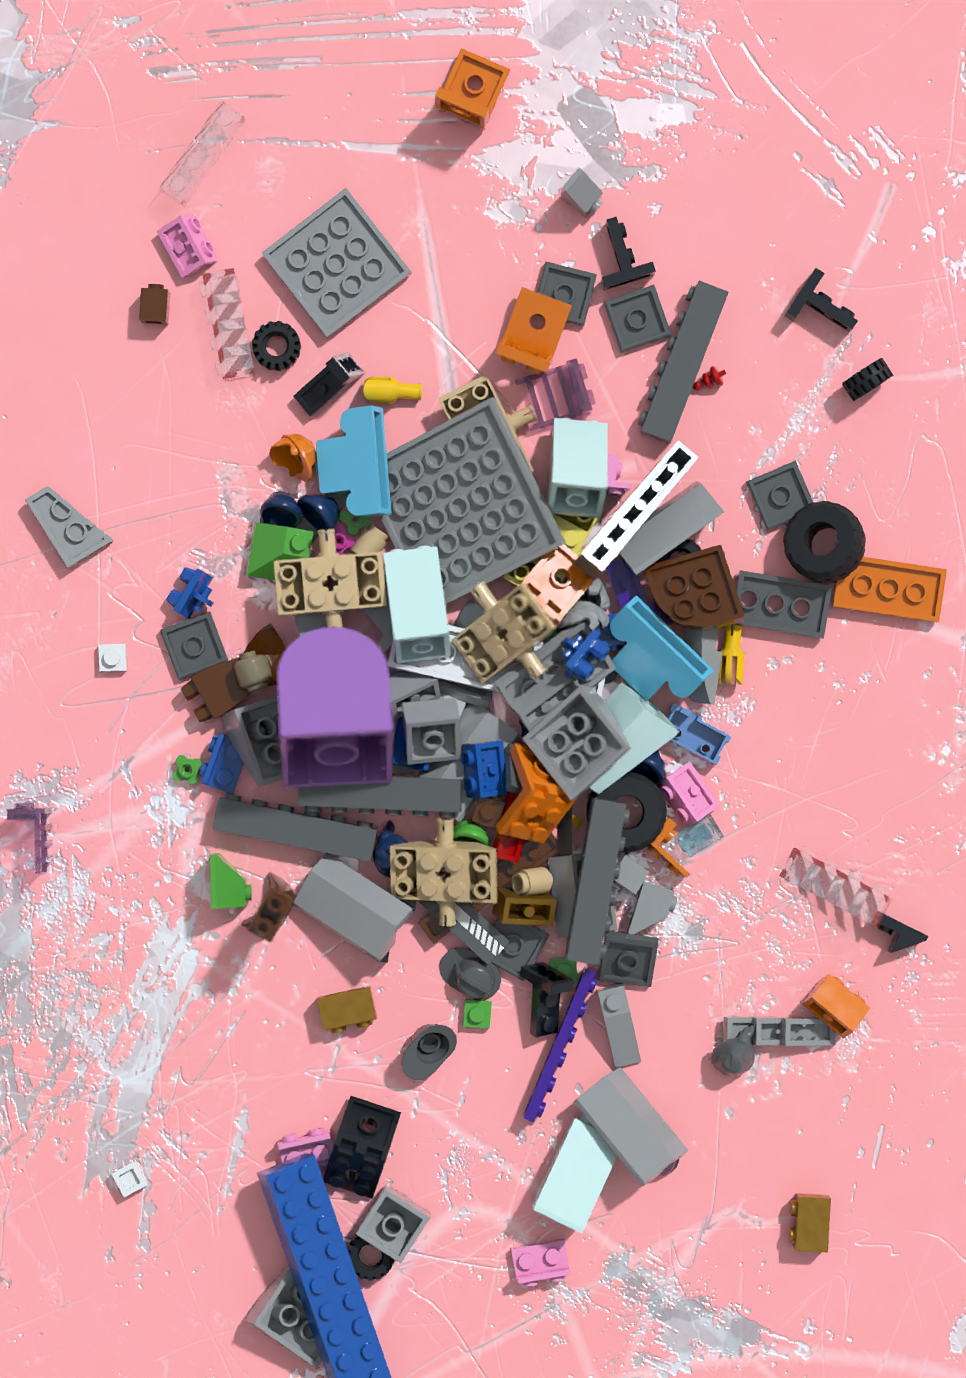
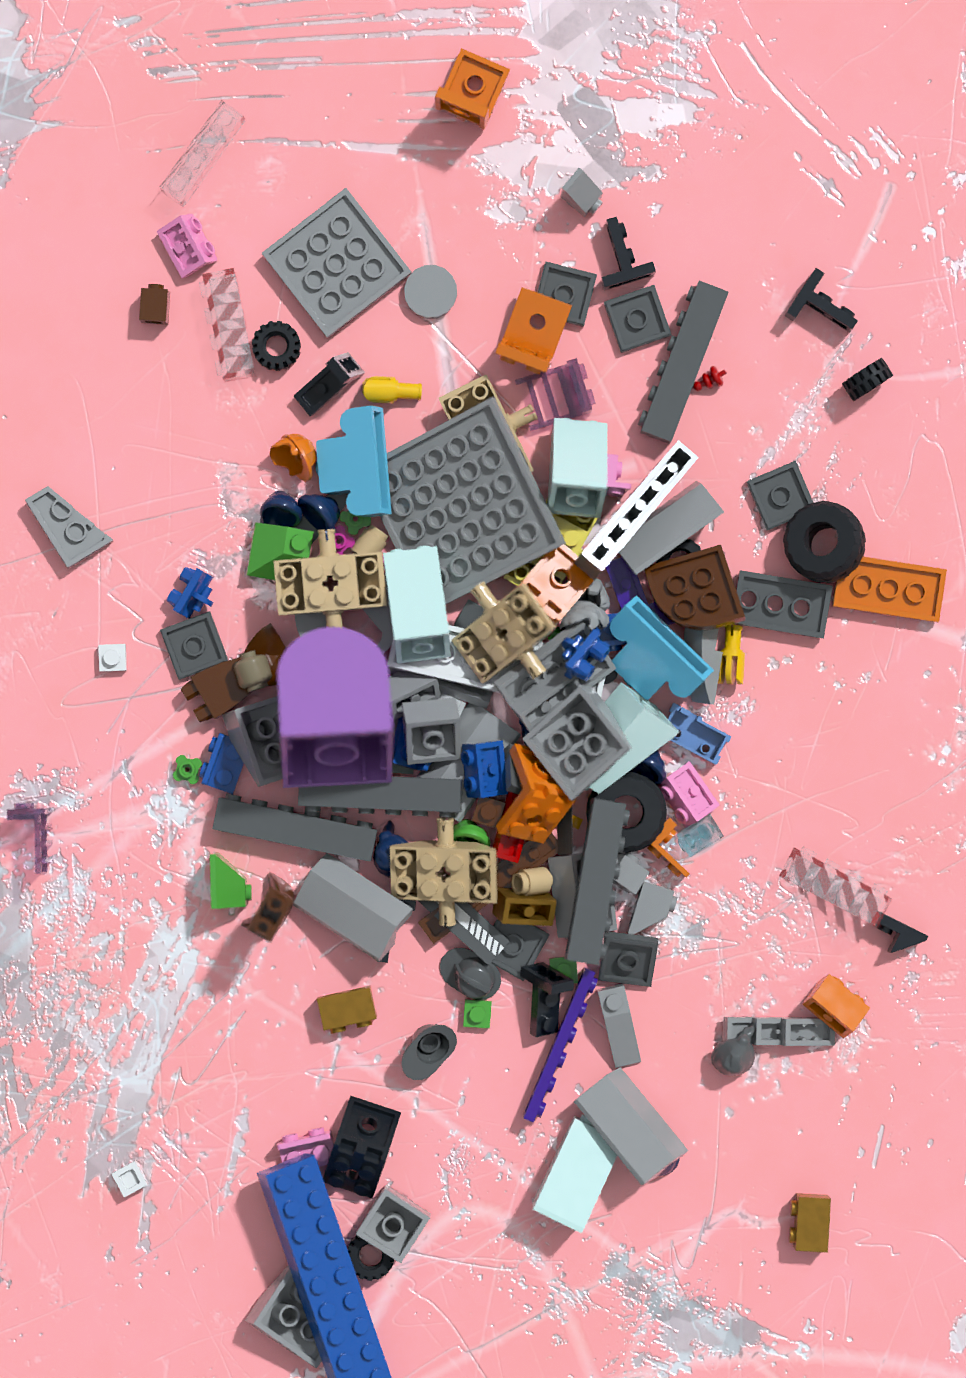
bright pink bracket [511,1239,570,1287] -> none
none -> light grey tile [404,265,457,319]

